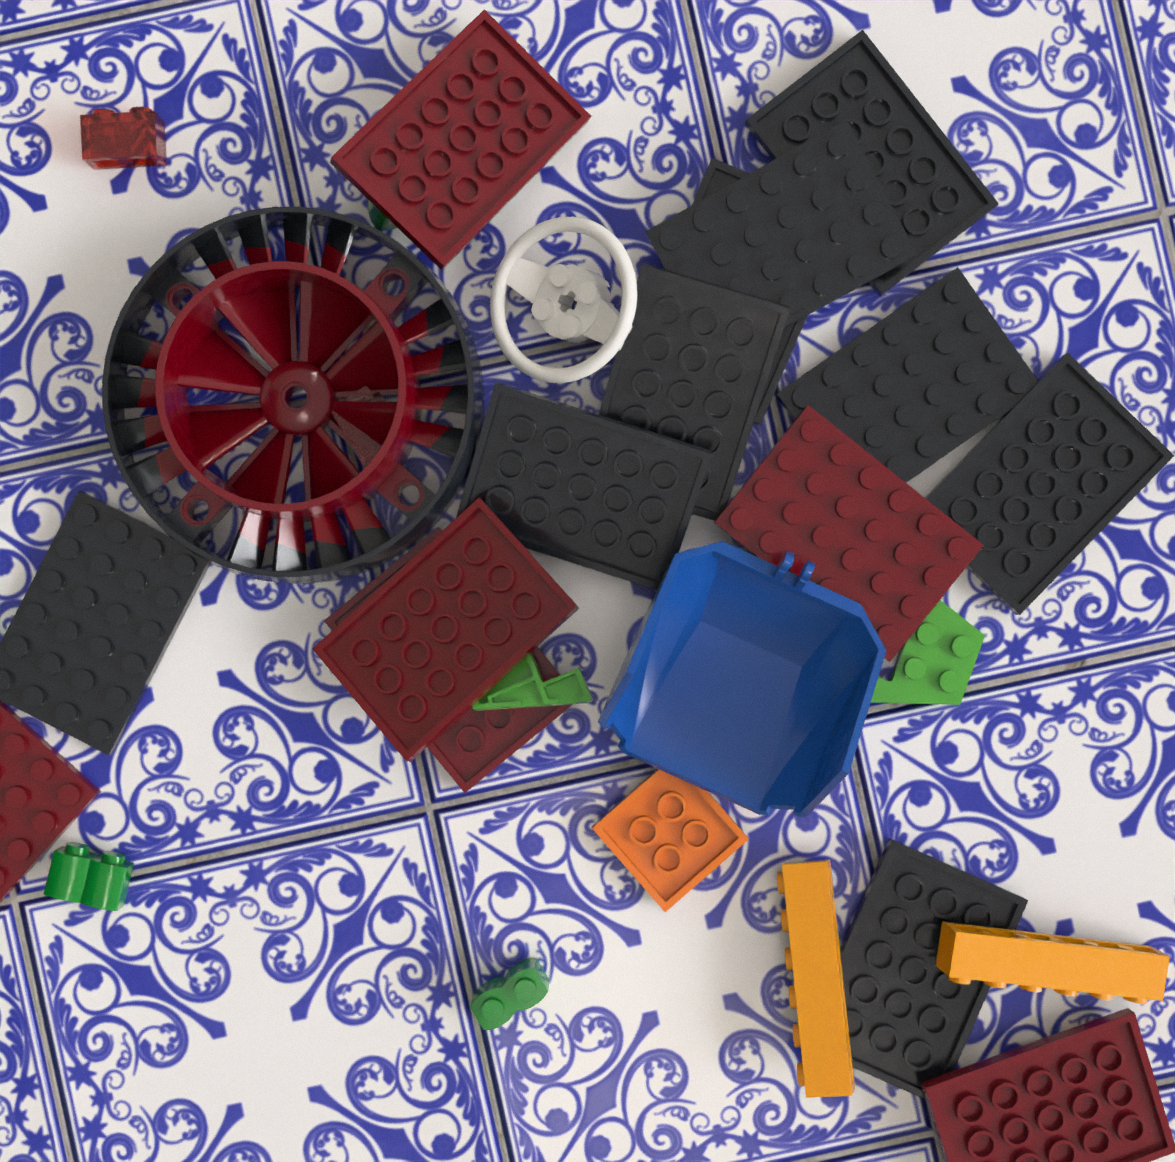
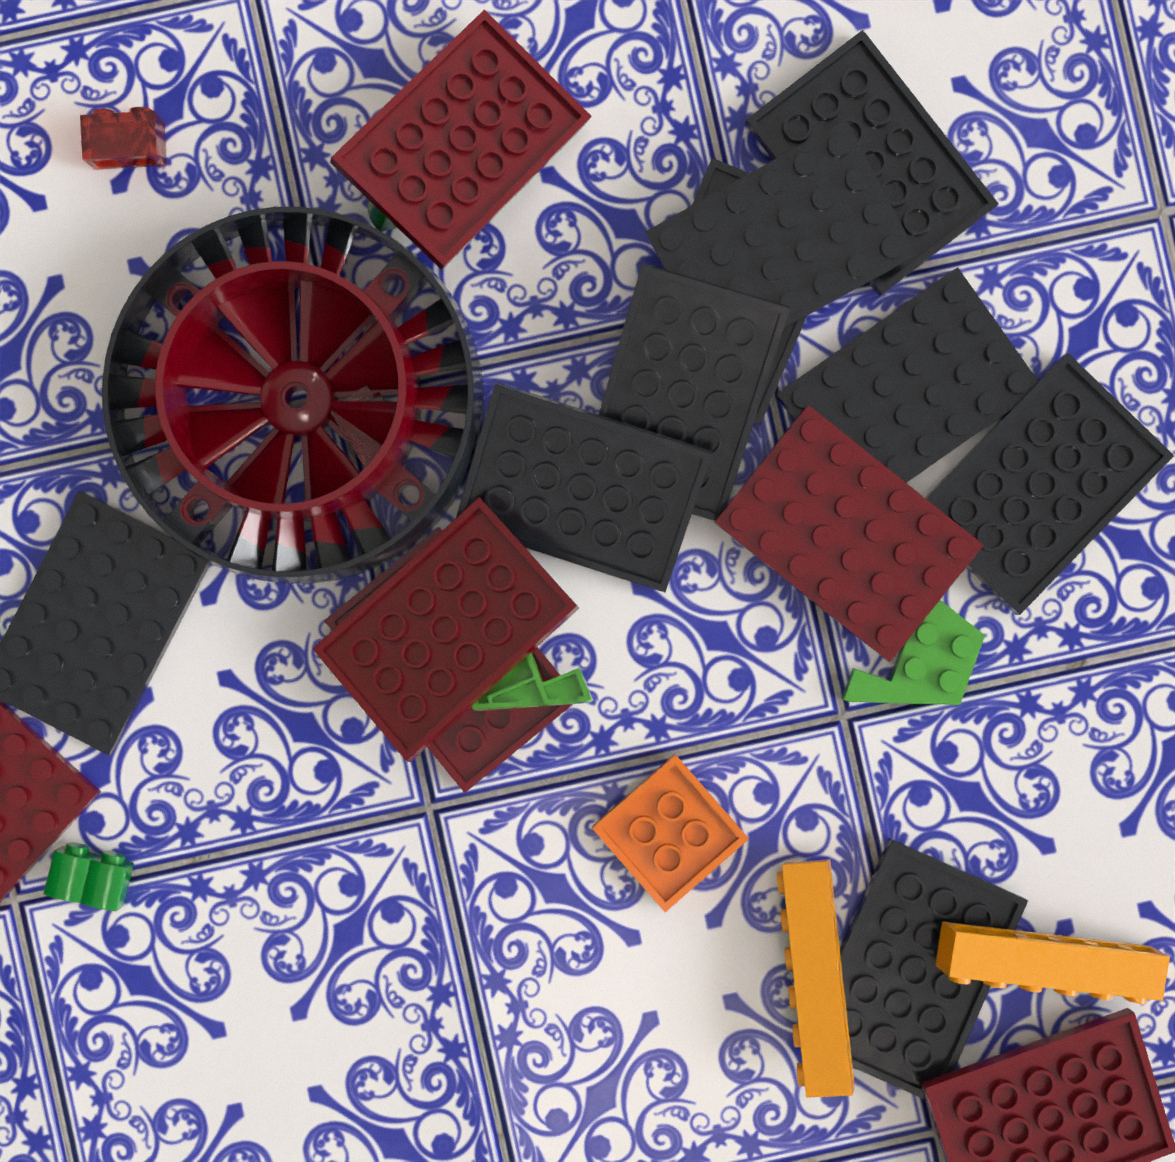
green brick [470,958,549,1030] -> none
white piece [490,217,637,383] -> none
blue windscreen [598,541,886,817] -> none

